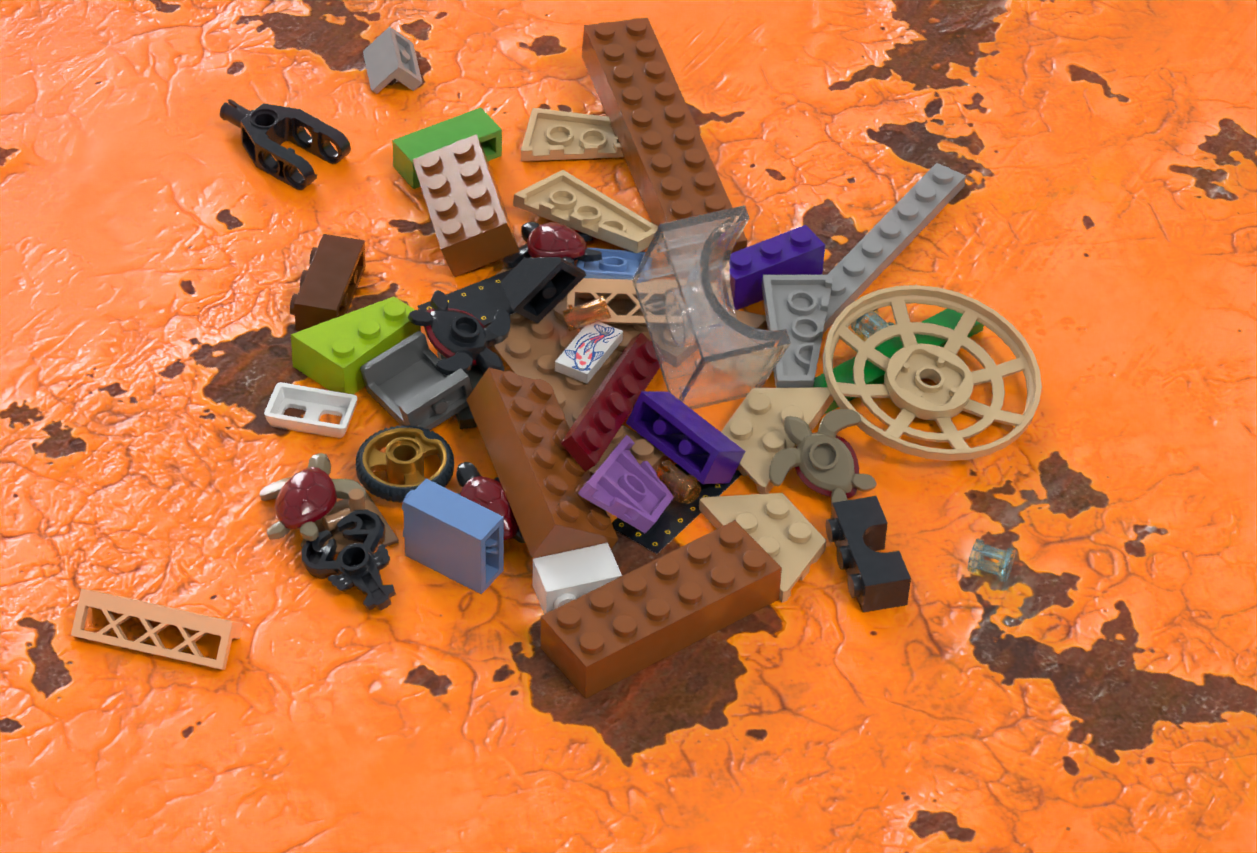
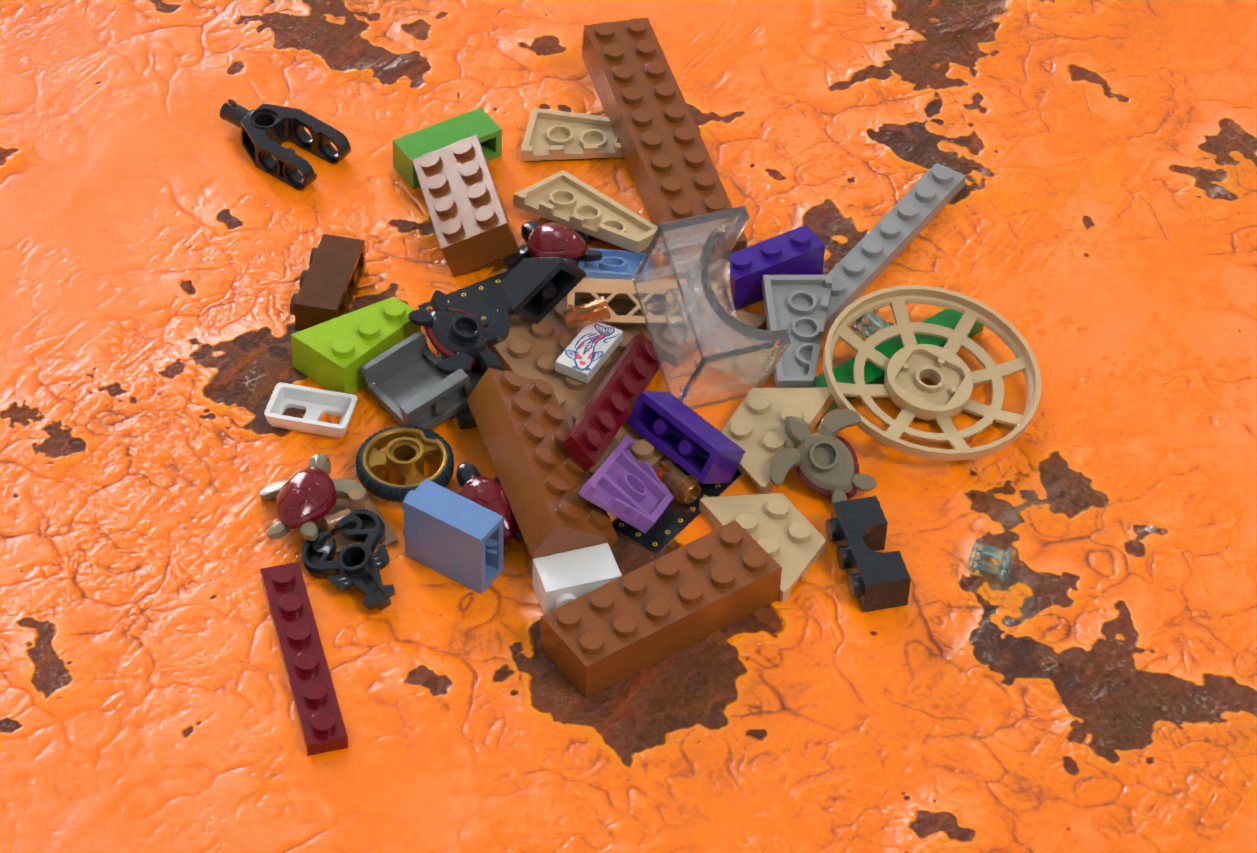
light nougat fence [71,589,243,670] -> none
light grey panel [363,26,422,94] -> none
none -> dark red plate [260,562,348,756]

